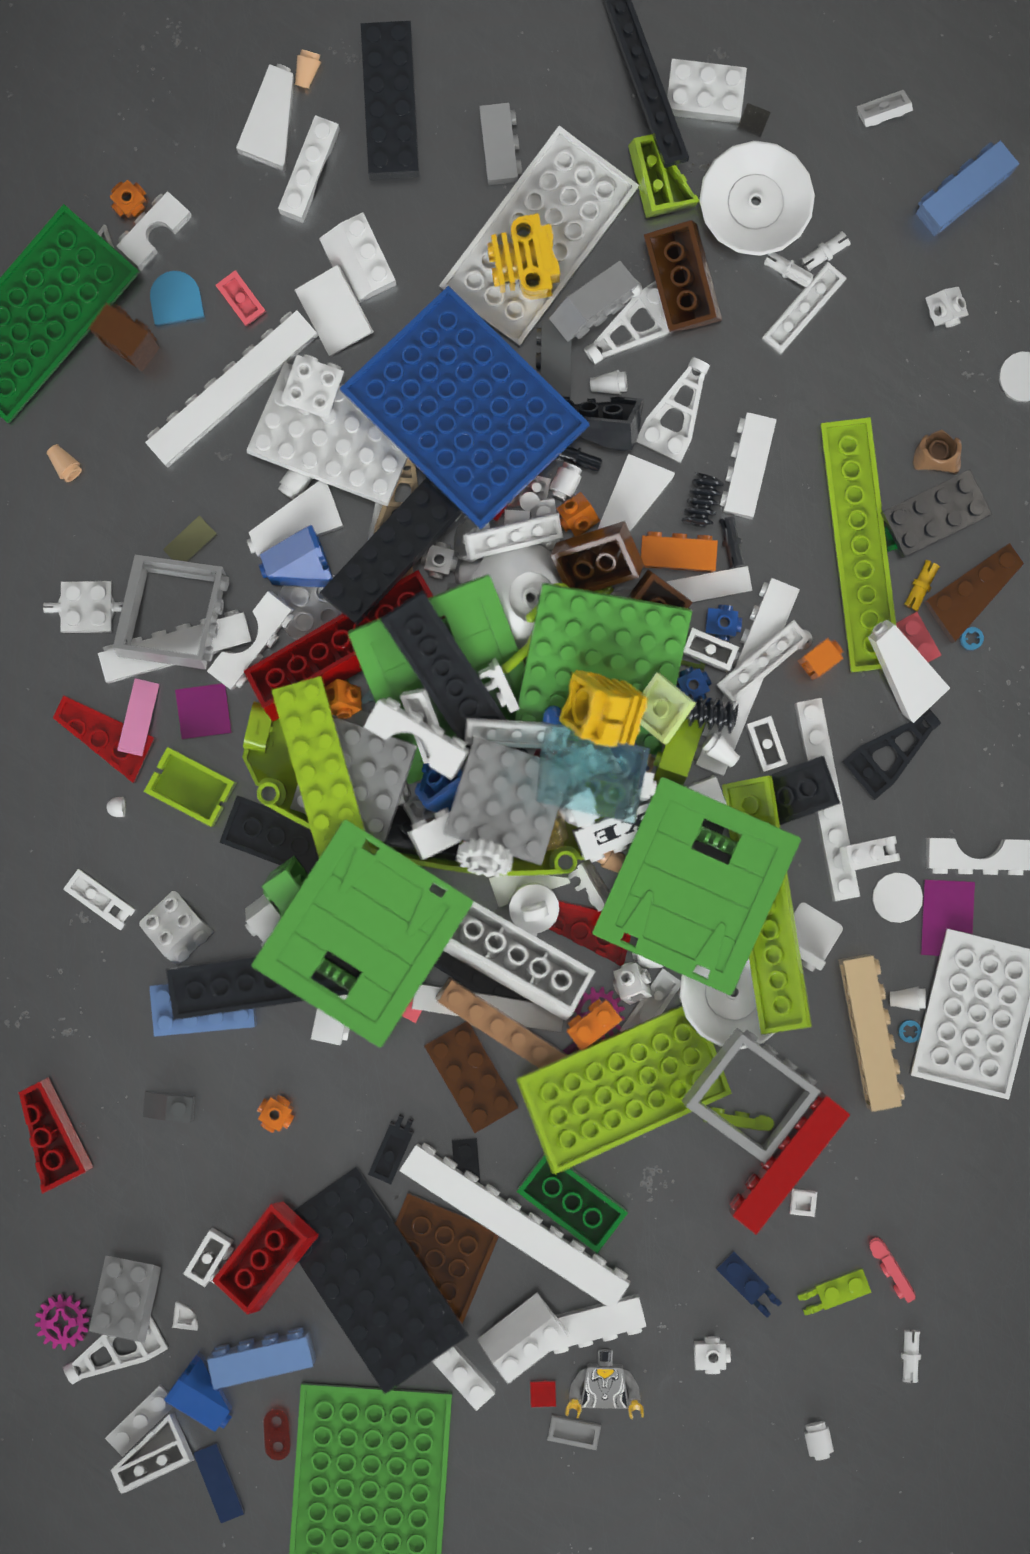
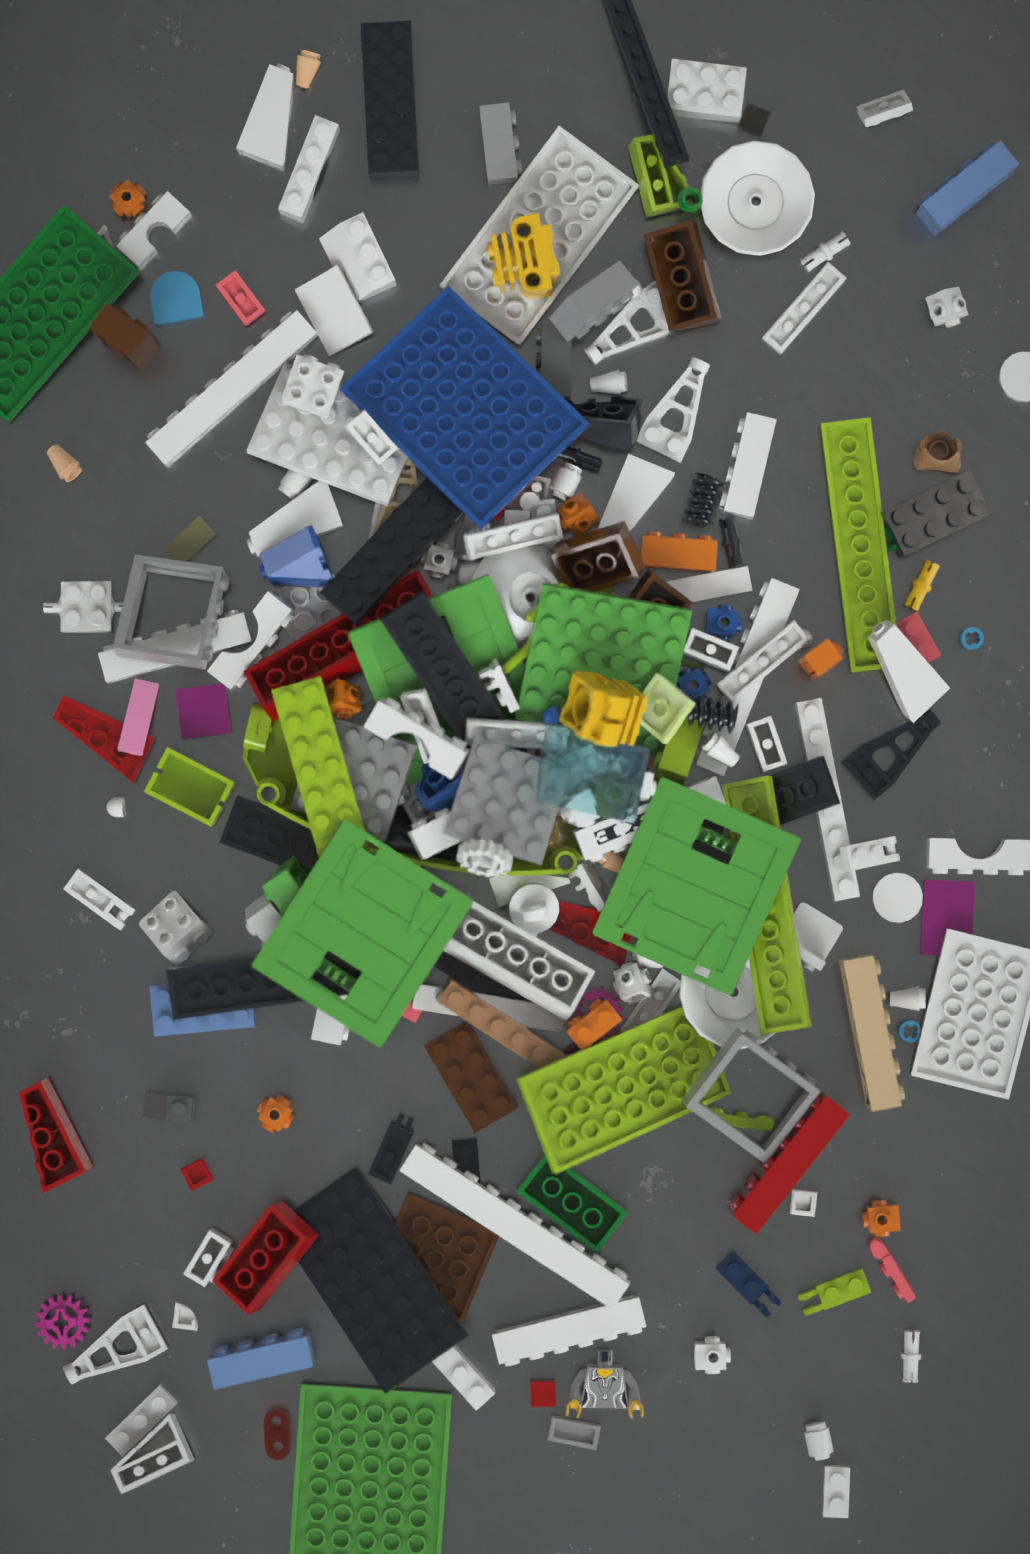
light grey brick [89,1256,161,1343] -> none
blue slope [164,1351,232,1432] -> none
dark blue tile [193,1442,245,1523] -> none
white slope [477,1292,569,1384] -> none
white axle [764,252,813,287] -> none
reddish brown wedge [923,543,1024,643] -> none
none -> red tile [180,1157,214,1192]
none -> white plate [346,410,398,465]
none -> green plate [677,187,703,213]
none -> white plate [822,1465,850,1518]
none -> orange brick [862,1199,901,1237]

